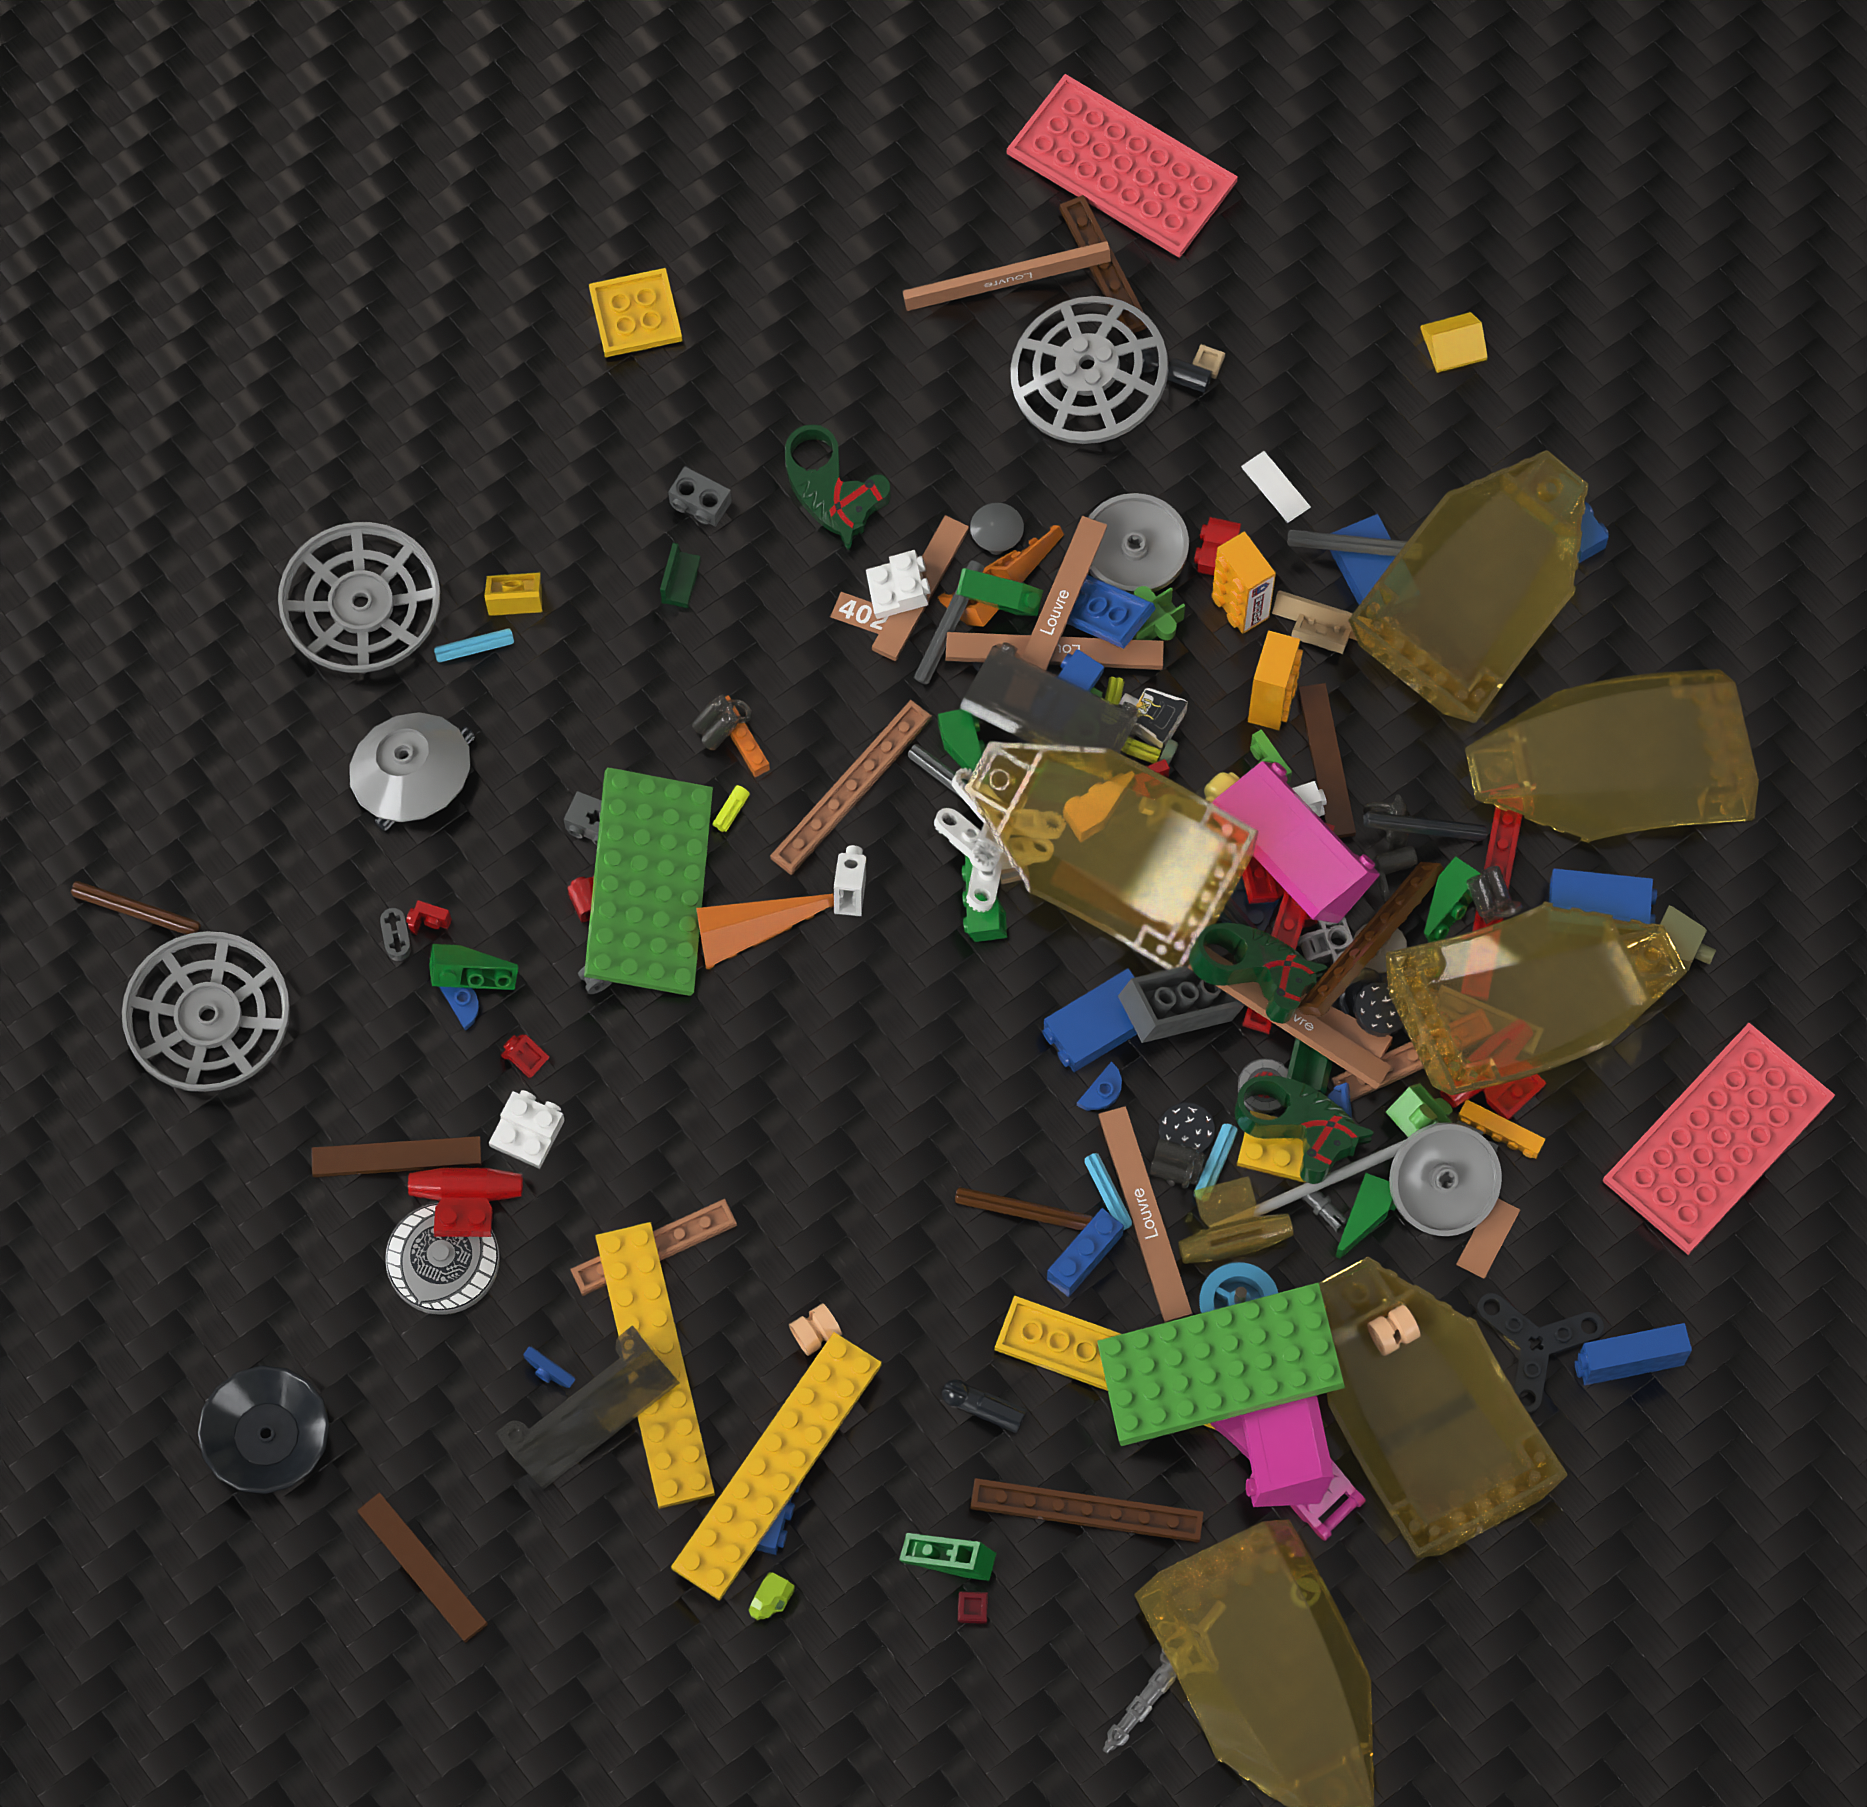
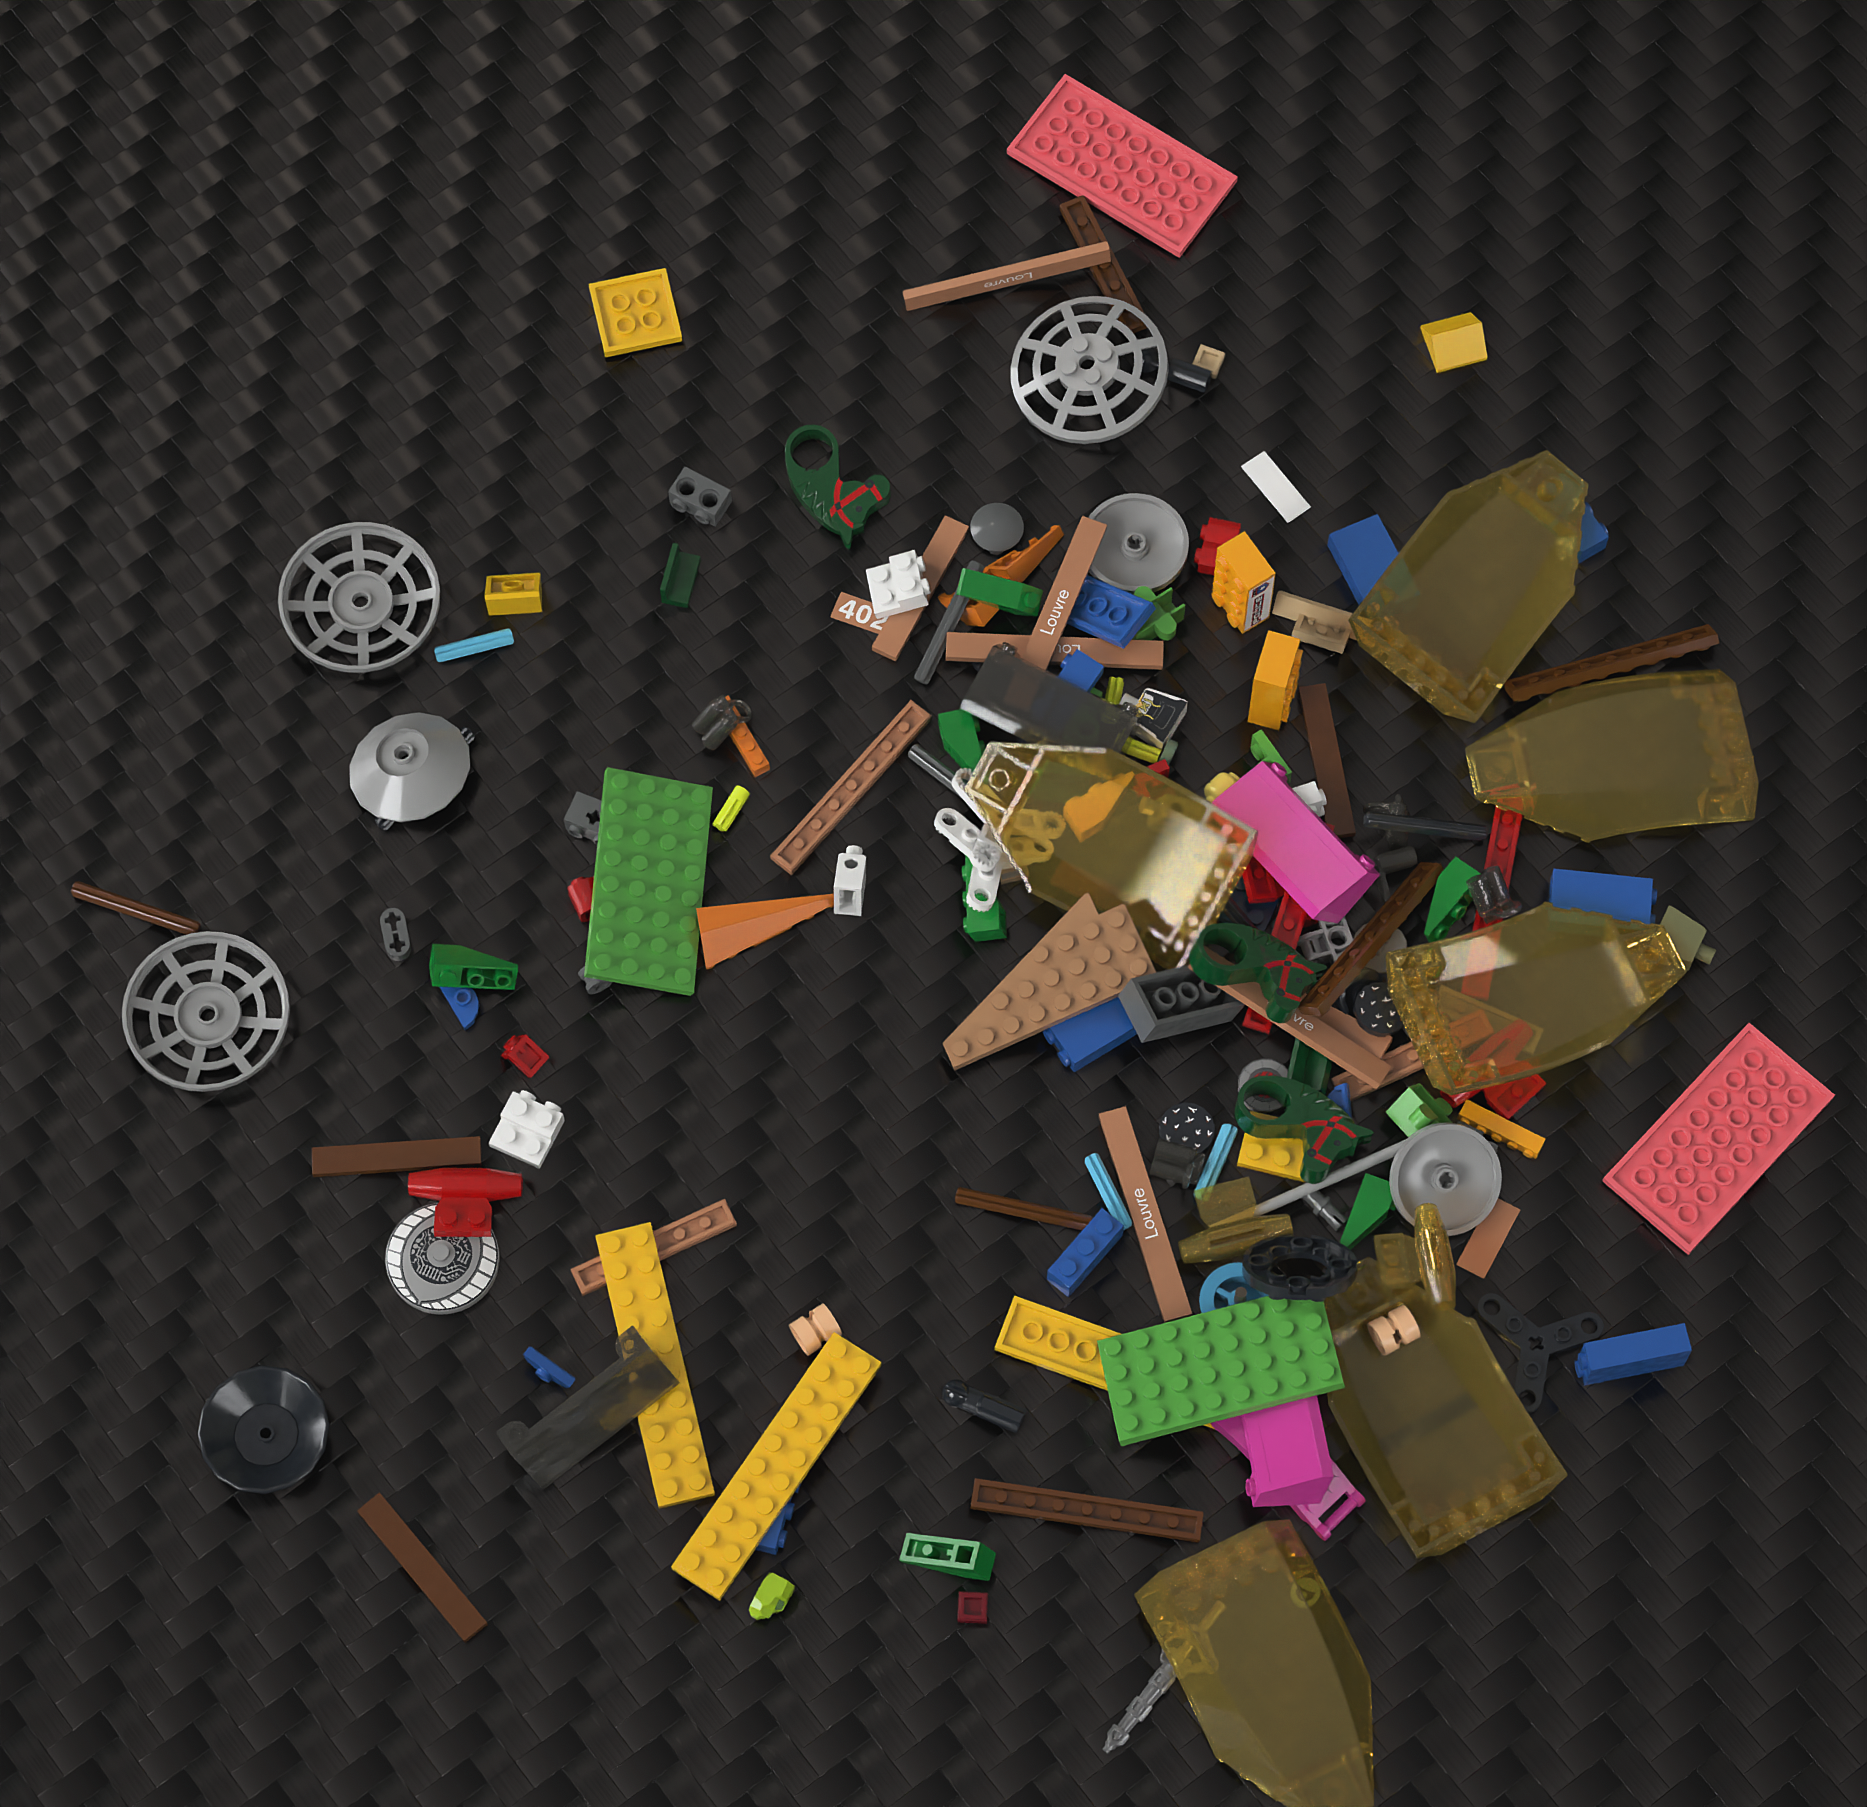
red bracket [406,900,452,935] -> none
blue plate [1077,1061,1122,1111] -> none
dark grey axle [1287,530,1421,558] -> none
none -> medium nougat wing [943,893,1156,1070]
none -> black plate [1242,1234,1357,1302]
none -> clear yellow plate [1374,1203,1456,1312]
none -> reddish brown plate [1504,624,1719,701]

